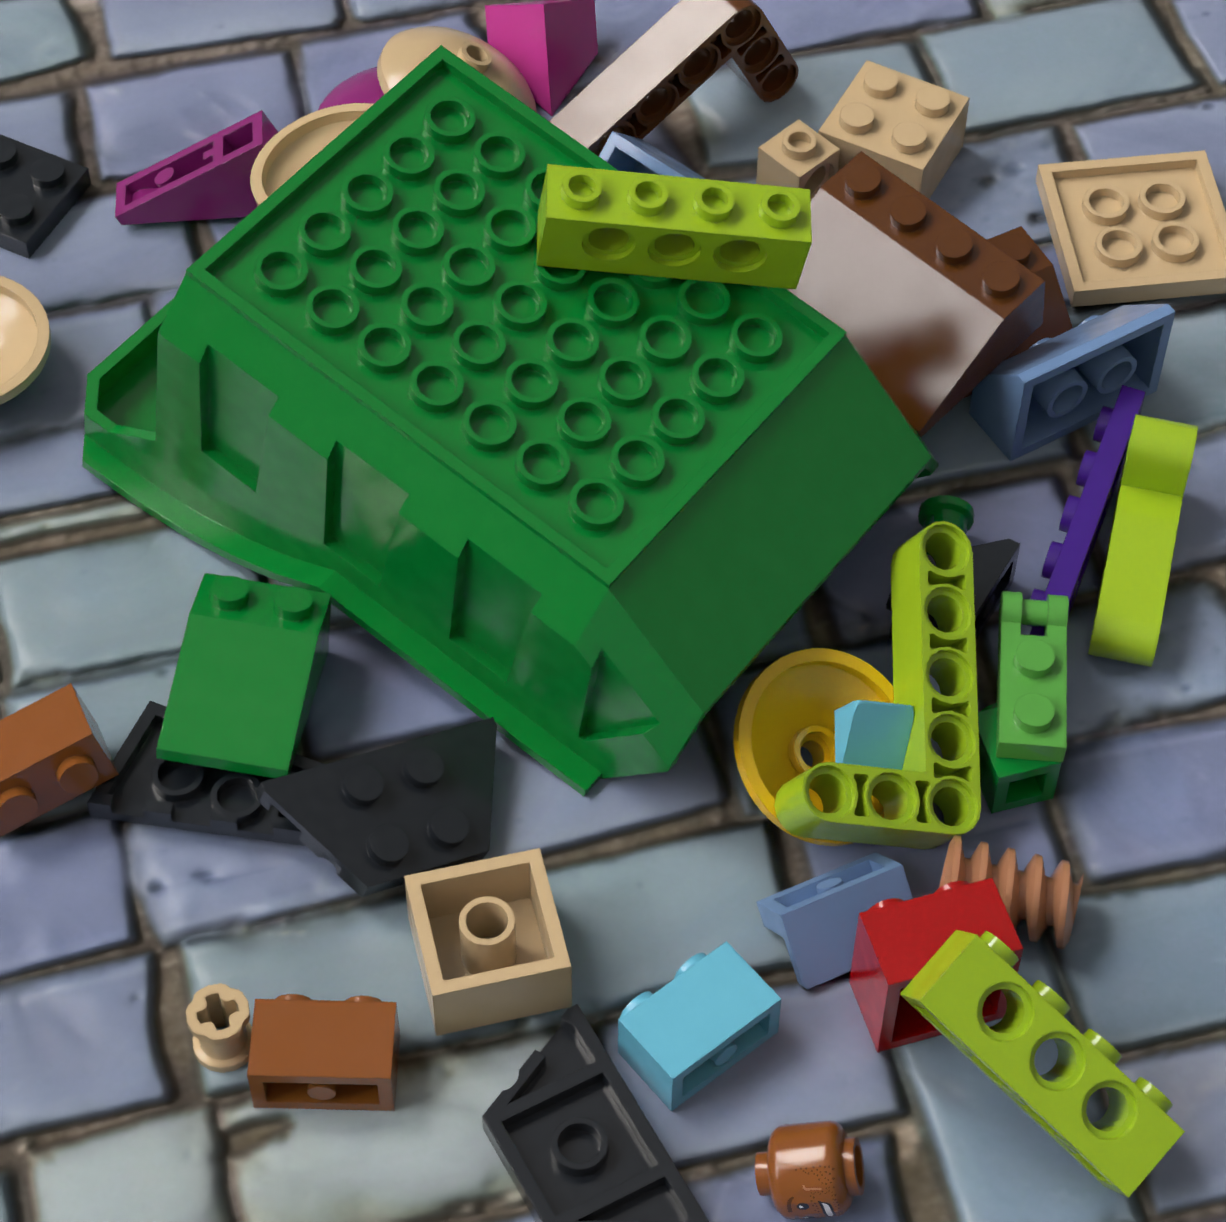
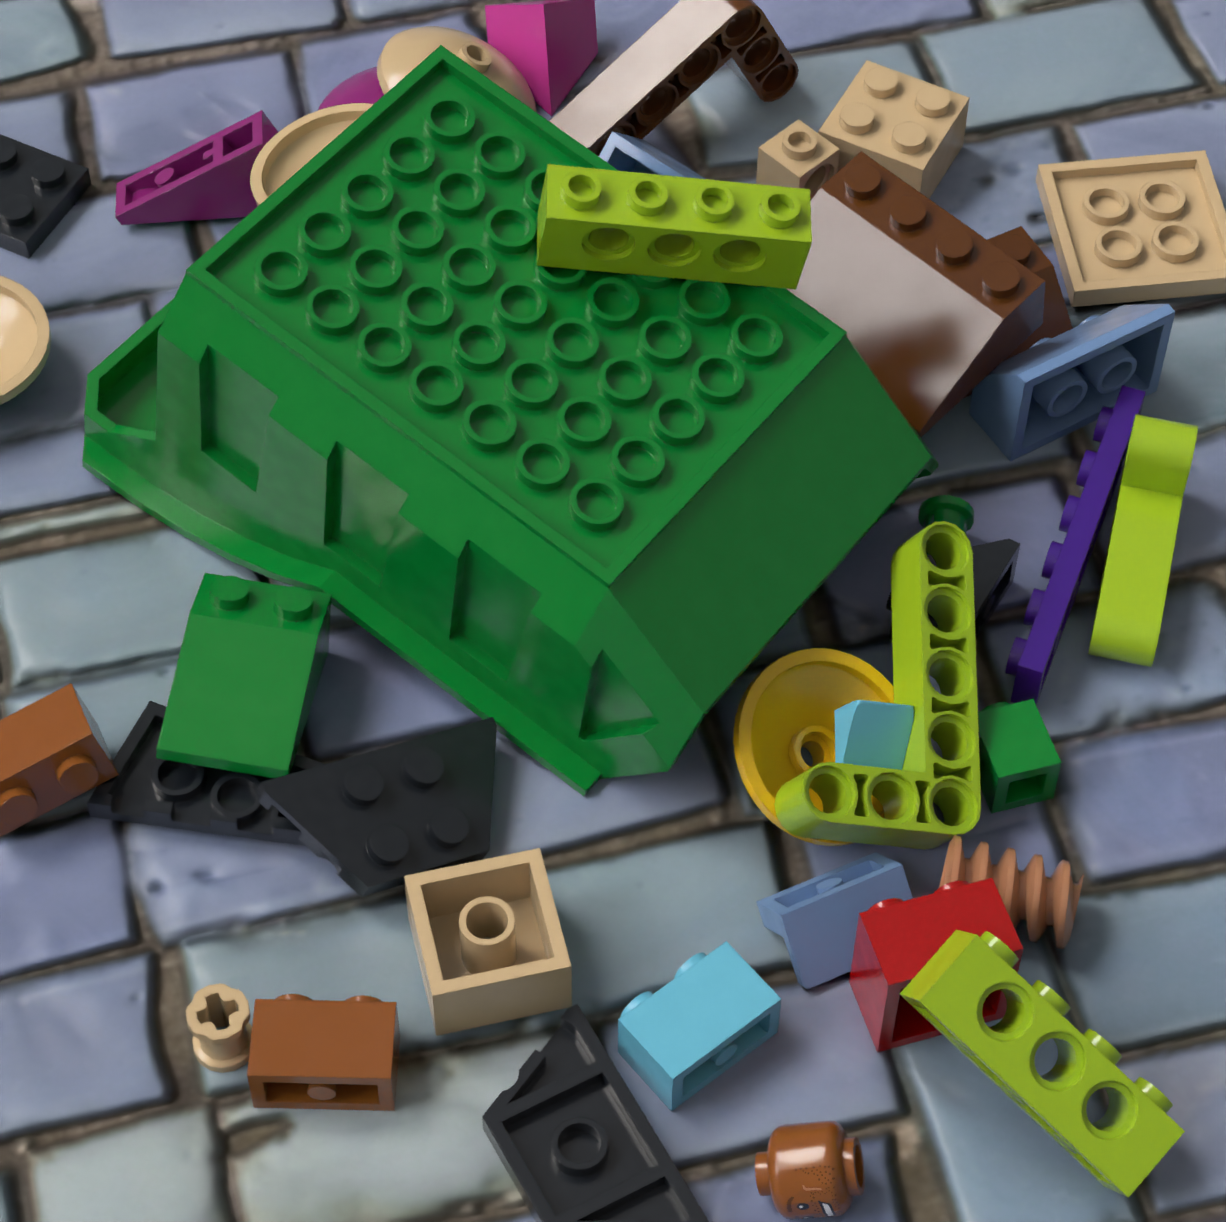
bright green plate [996,591,1069,762] -> none

